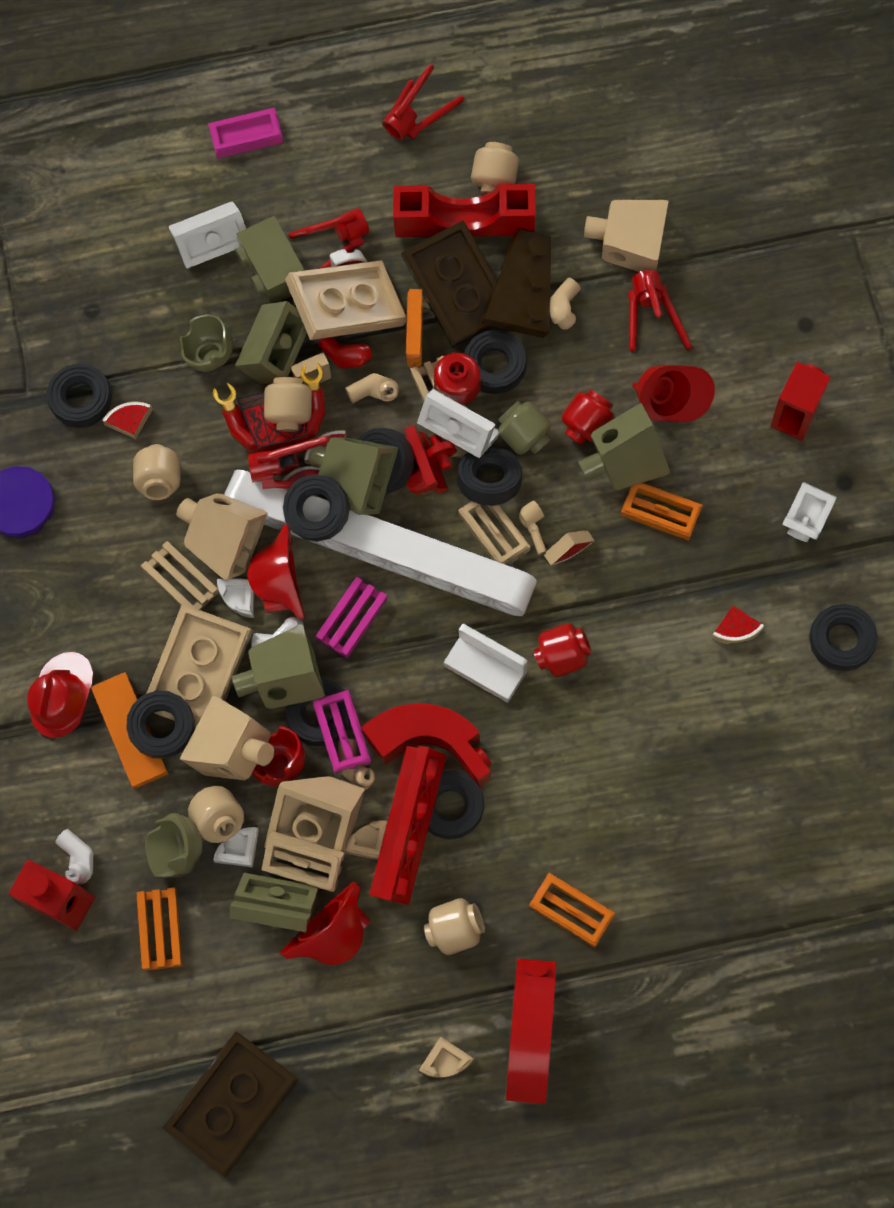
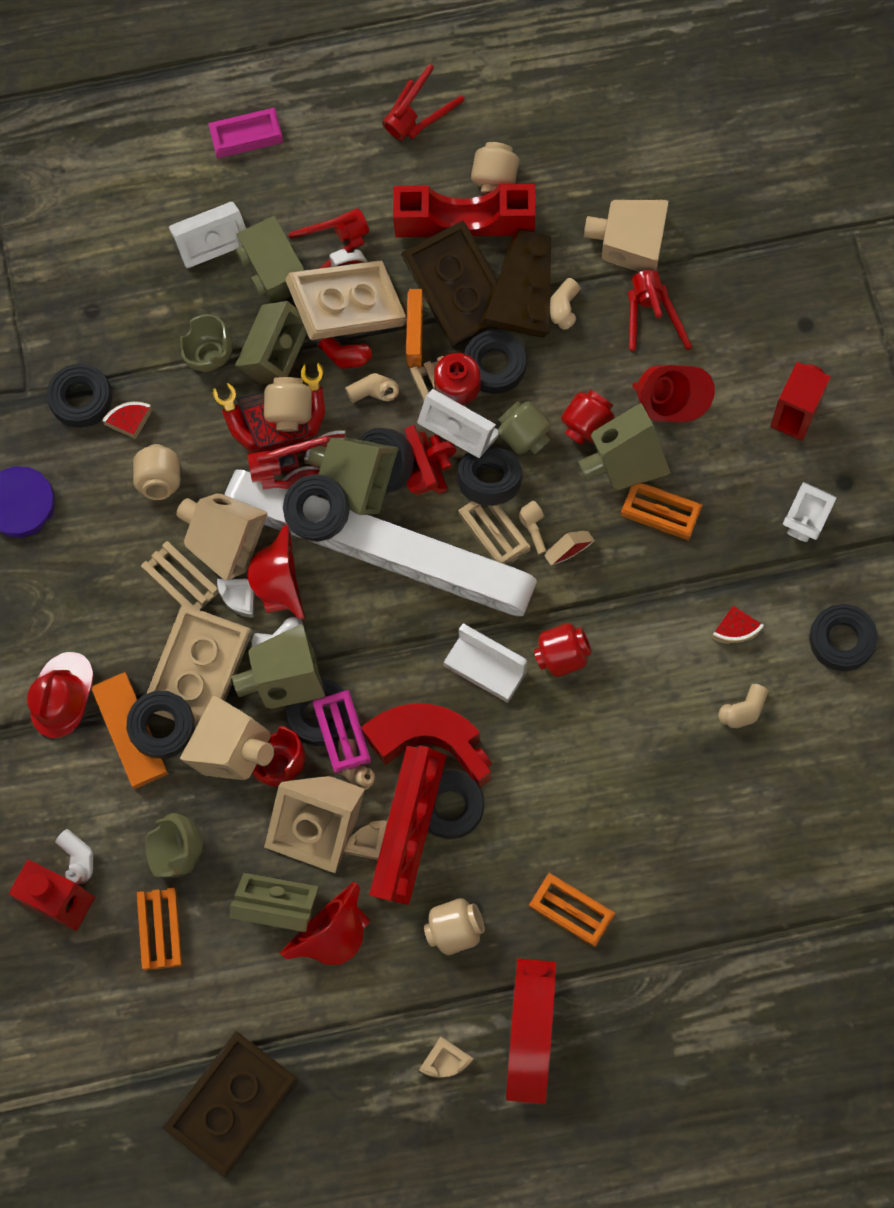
tan head [188,786,244,843] -> none
white tile [213,827,259,868] -> none
tan tile [261,831,345,892] -> none
tan tile [291,353,332,386] -> none
dark pink tile [316,576,388,659] -> none
none -> tan arm [718,684,769,728]

